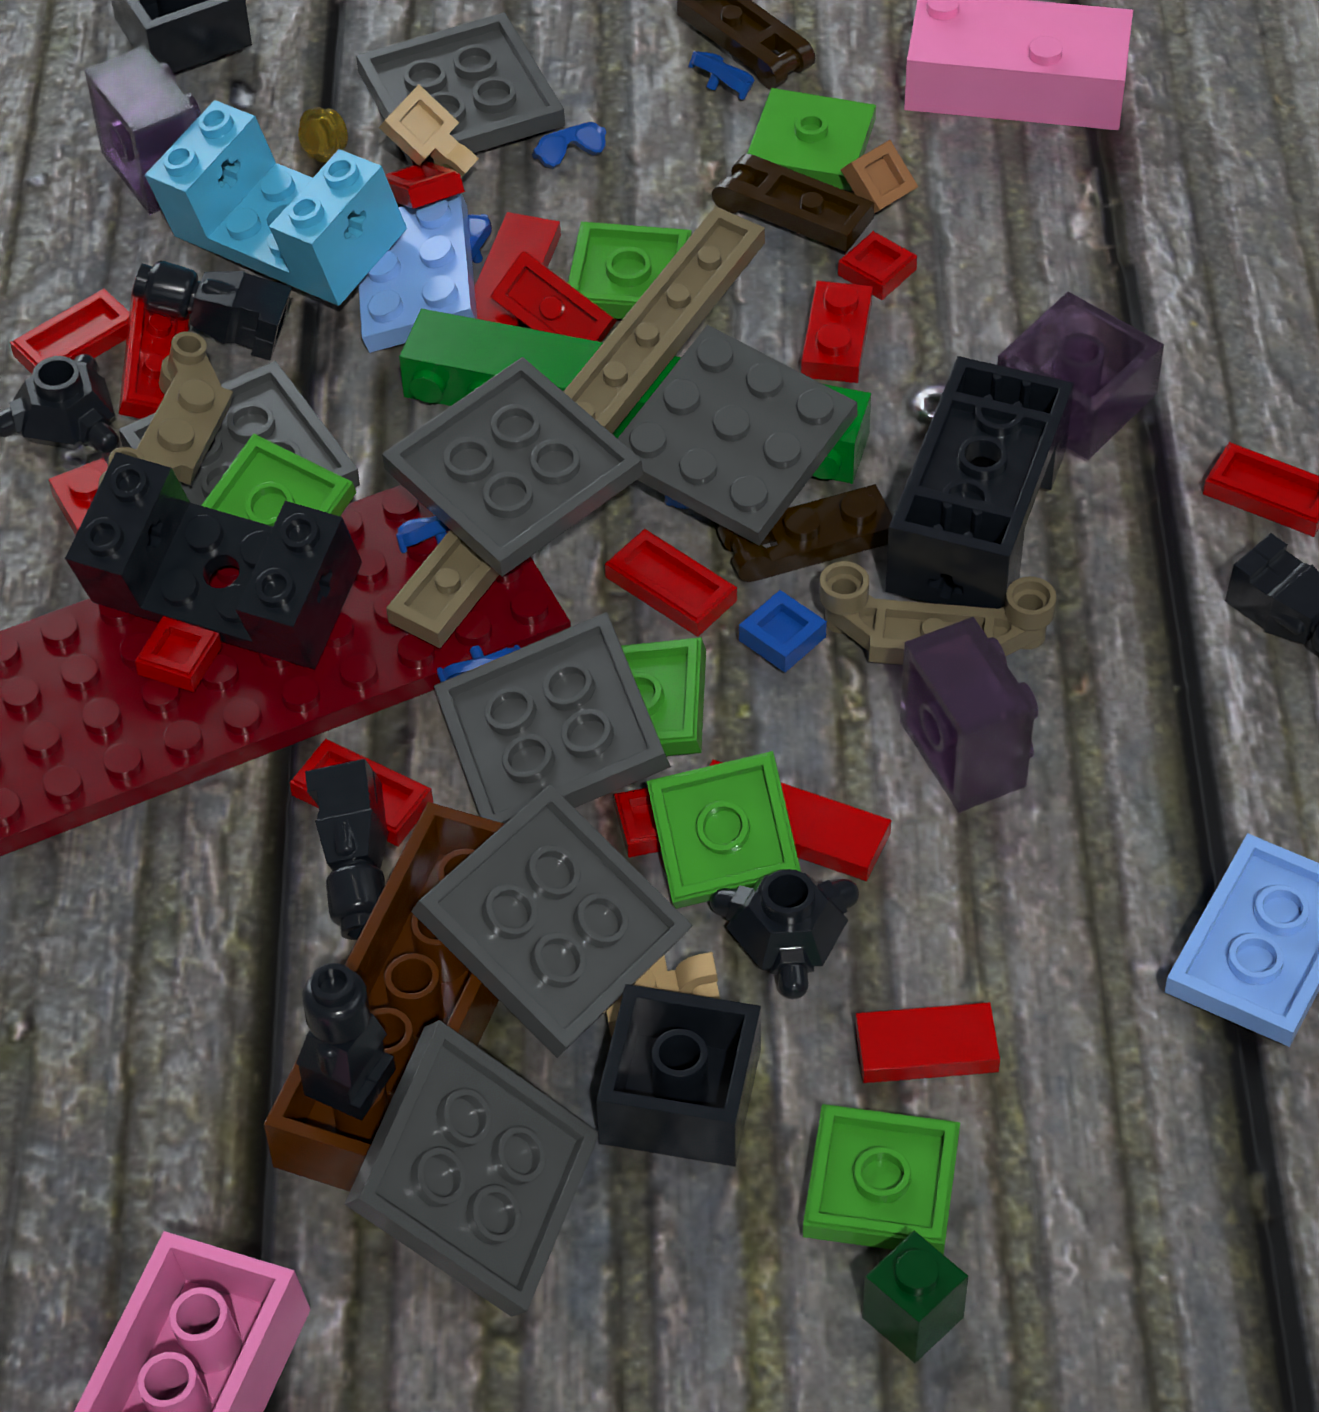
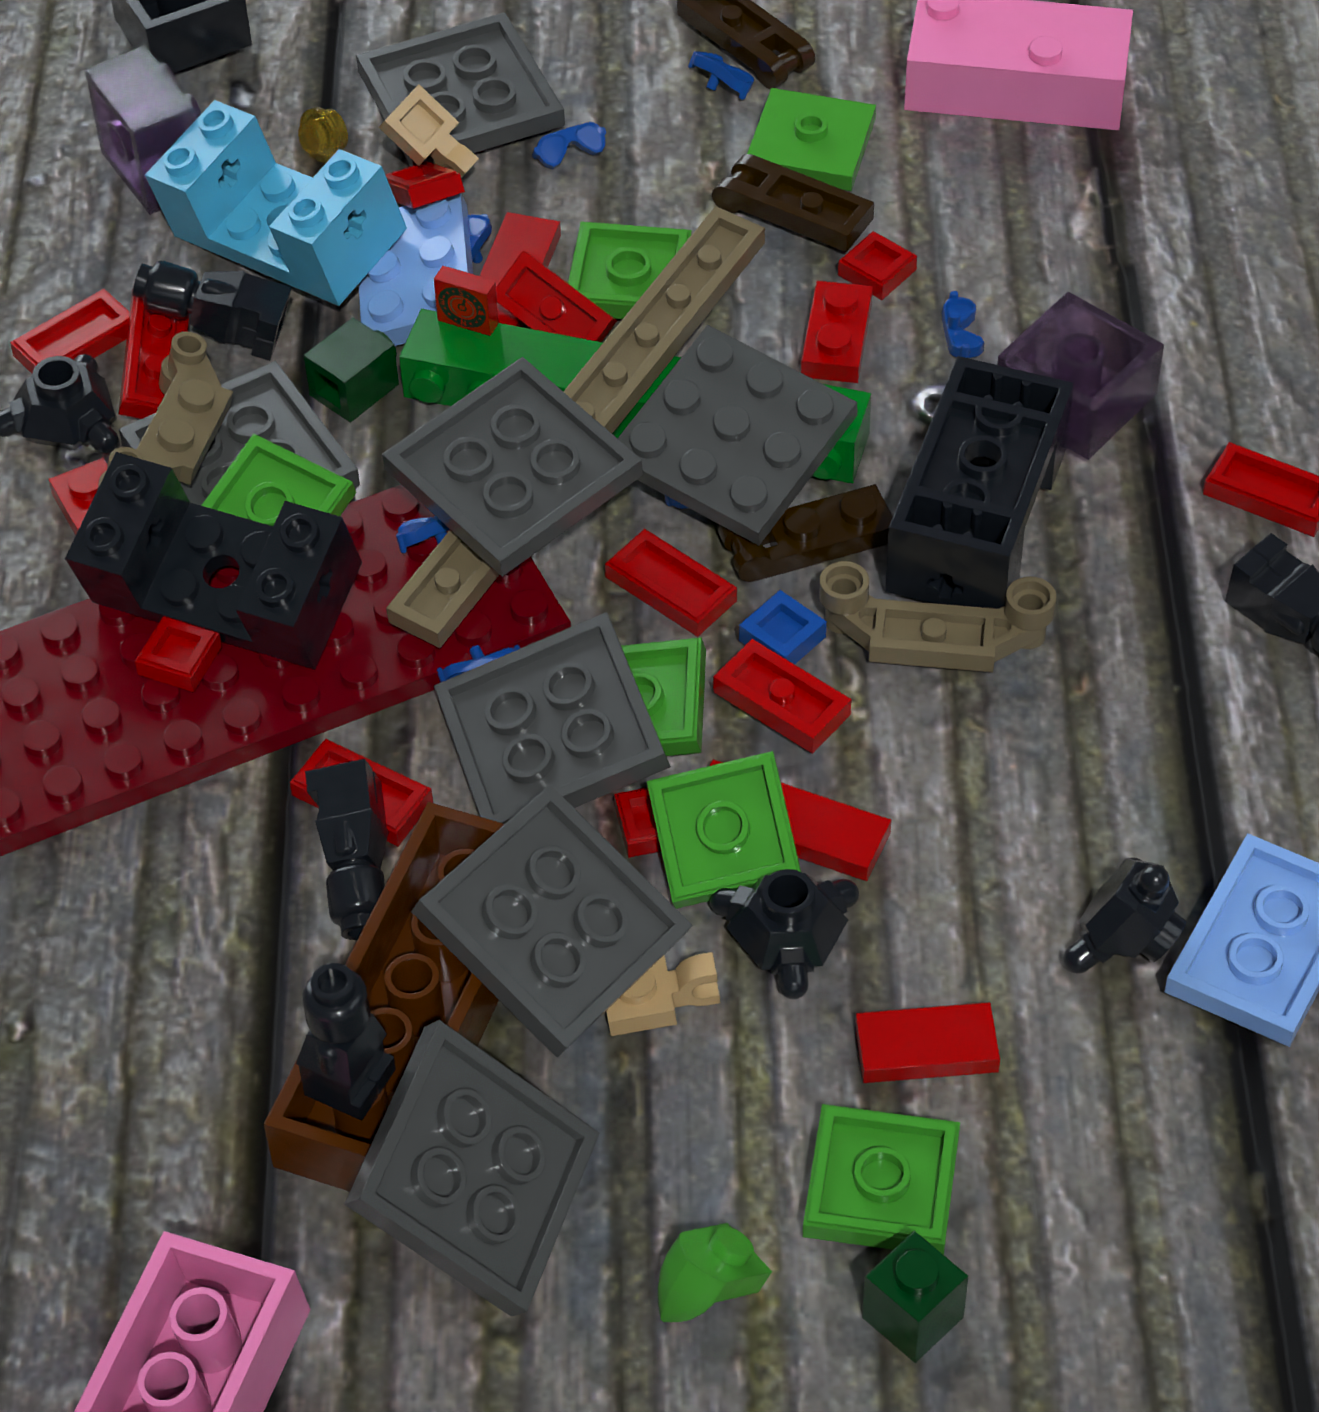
black brick [597,984,761,1167] -> none
medium nougat plate [840,140,918,214] -> none
clear purple brick [900,617,1038,813] -> none
none -> dark green brick [304,317,399,423]
none -> red tile [434,265,499,336]
none -> bright green plate [658,1223,772,1322]
none -> red plate [713,639,852,754]
none -> blue piece [942,291,985,358]
none -> black rock [1063,858,1187,974]

